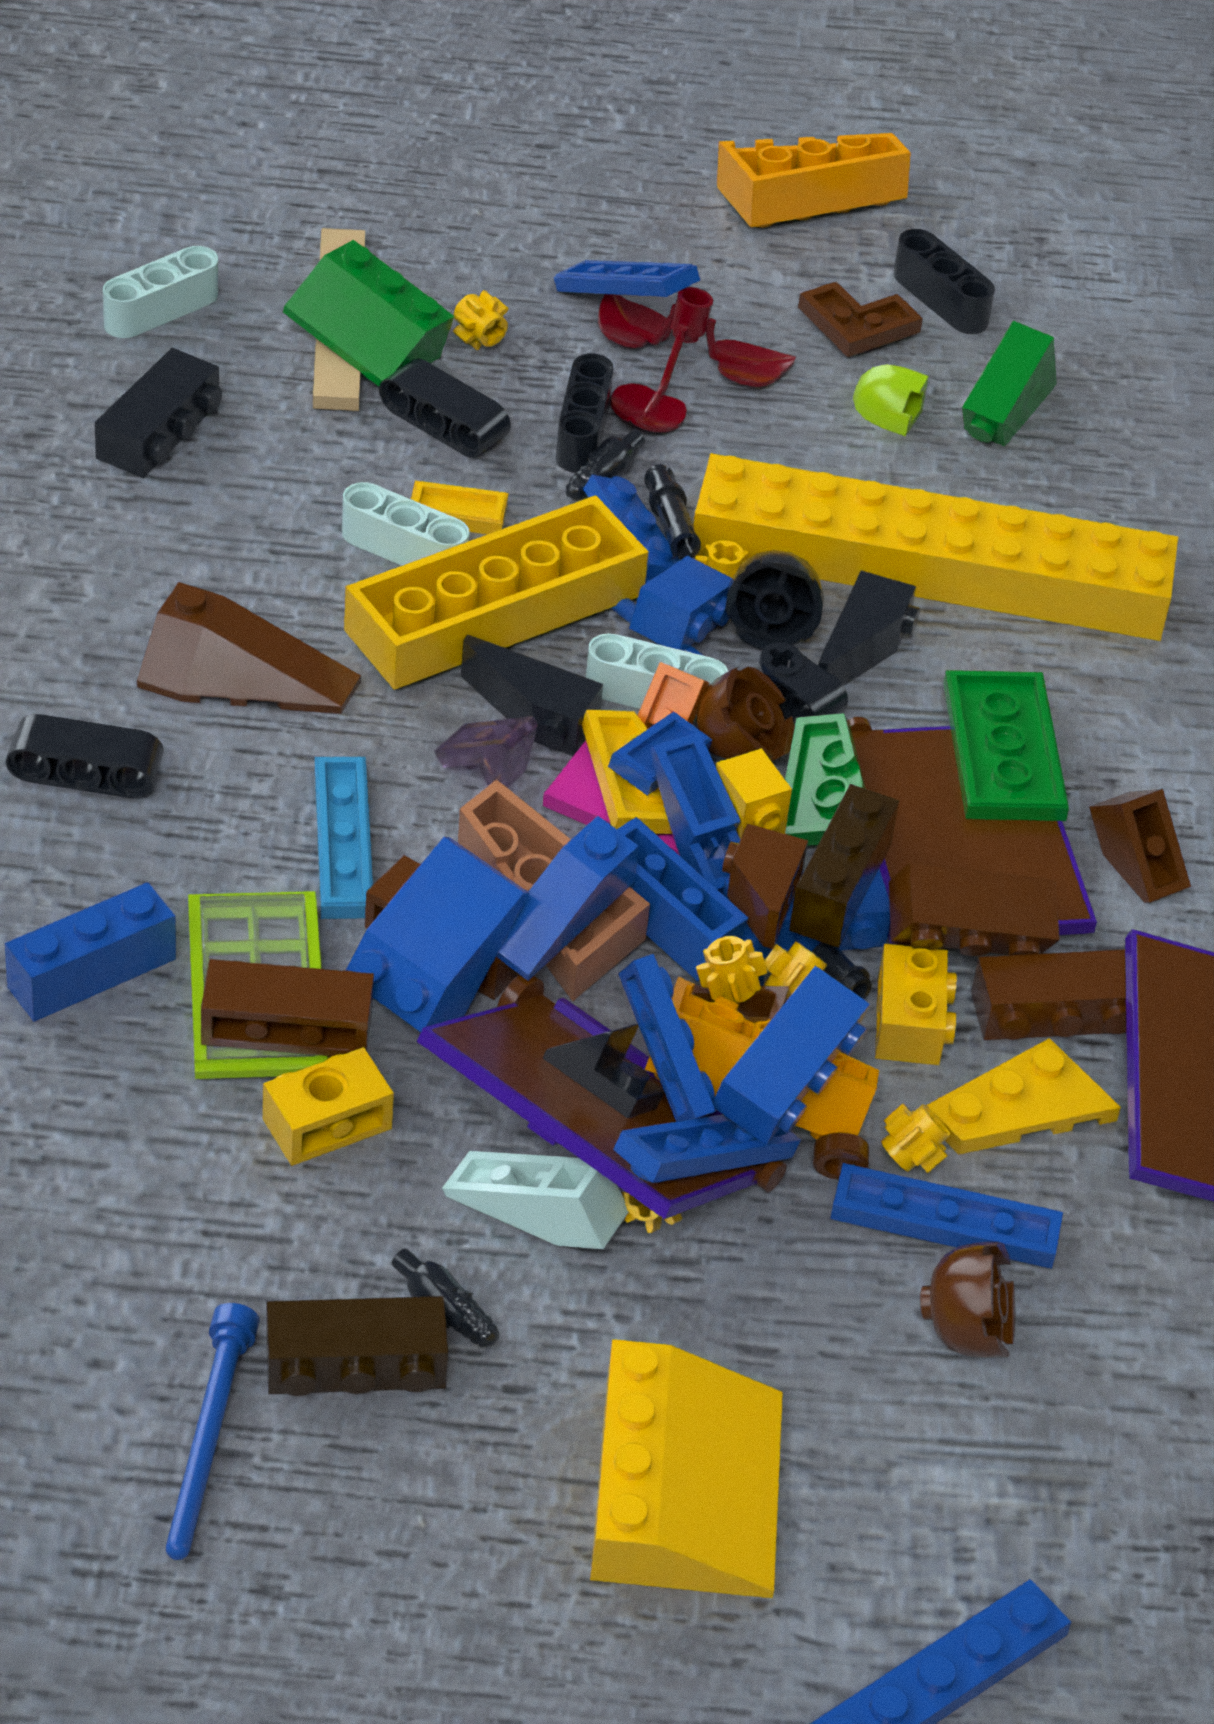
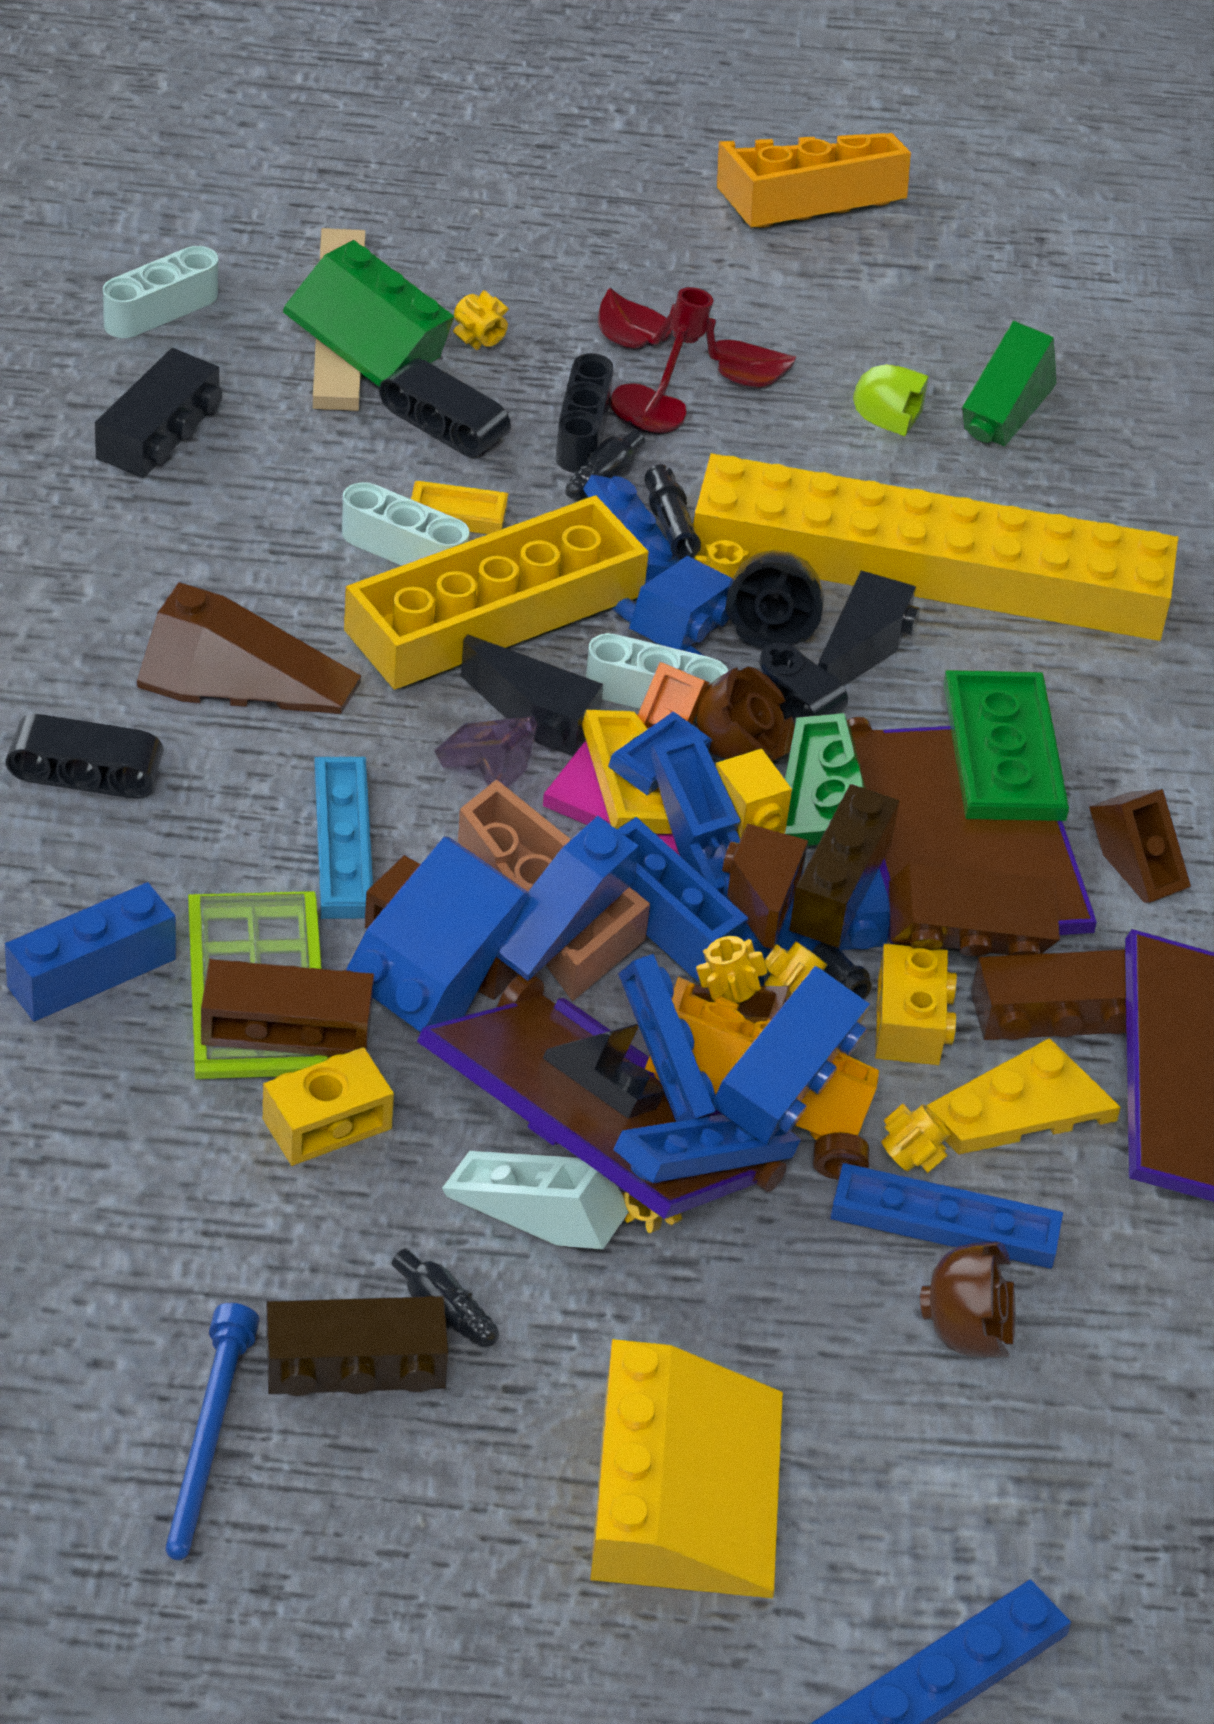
blue tile [553,260,701,297] -> none
reddish brown plate [798,281,923,357] -> none
black beam [893,229,995,334] -> none

